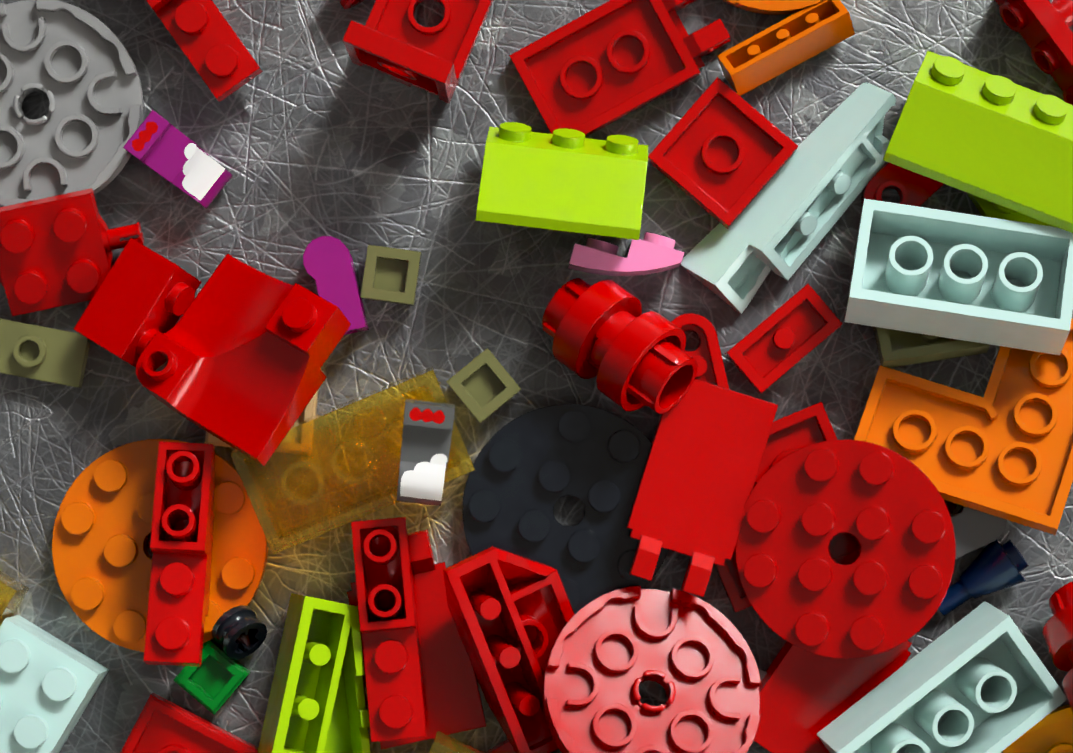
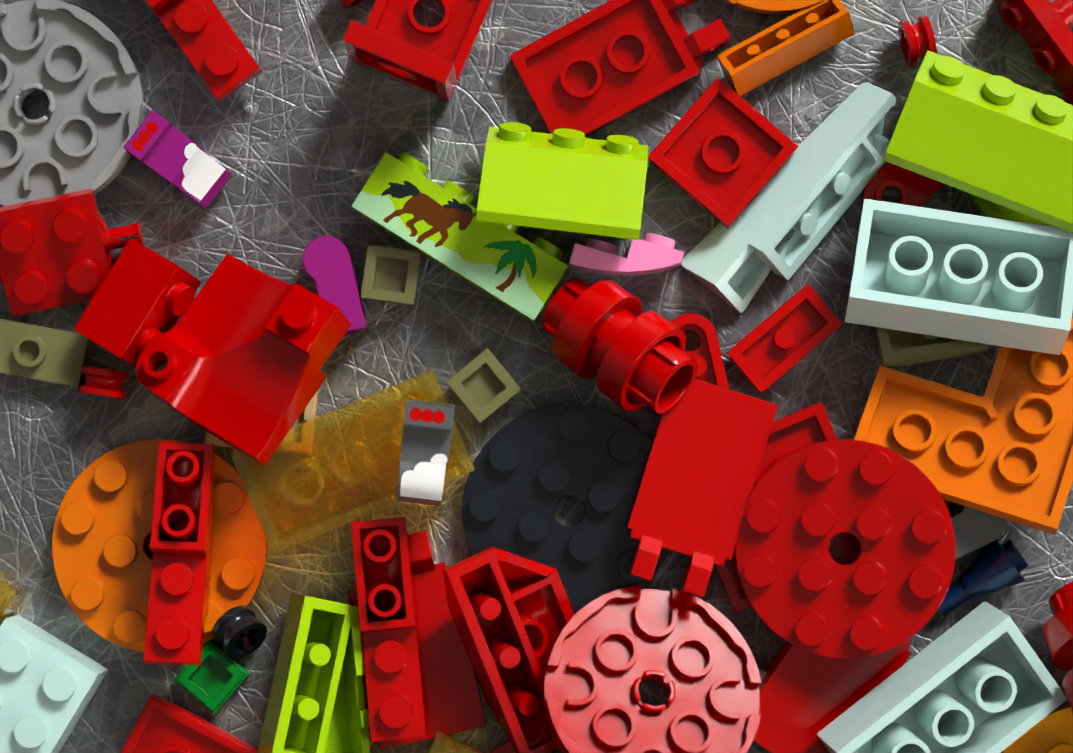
none -> red bush [78,366,129,399]
none -> brick [351,152,568,324]
none -> red bush [898,15,937,68]

